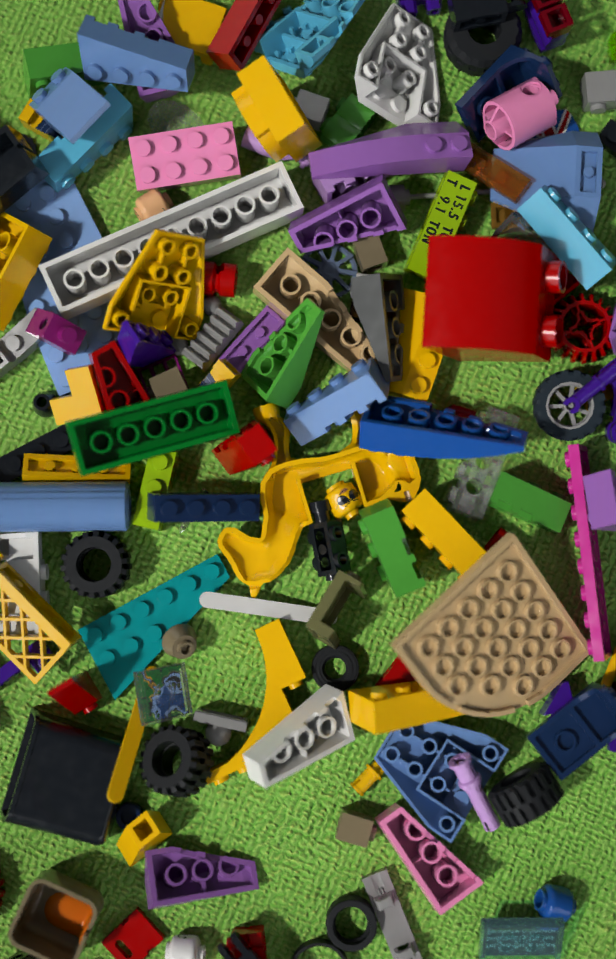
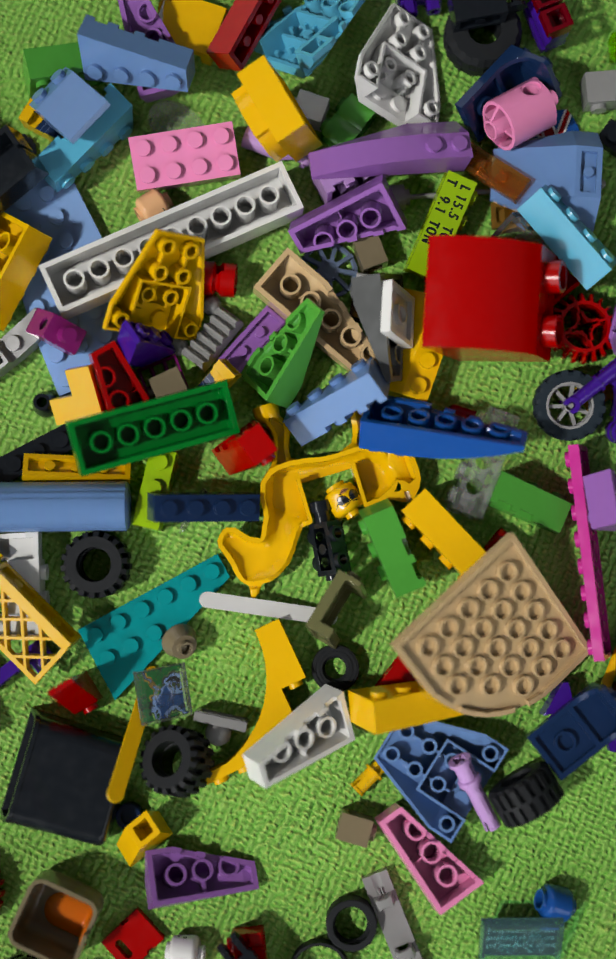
none -> white tile [380,279,415,349]

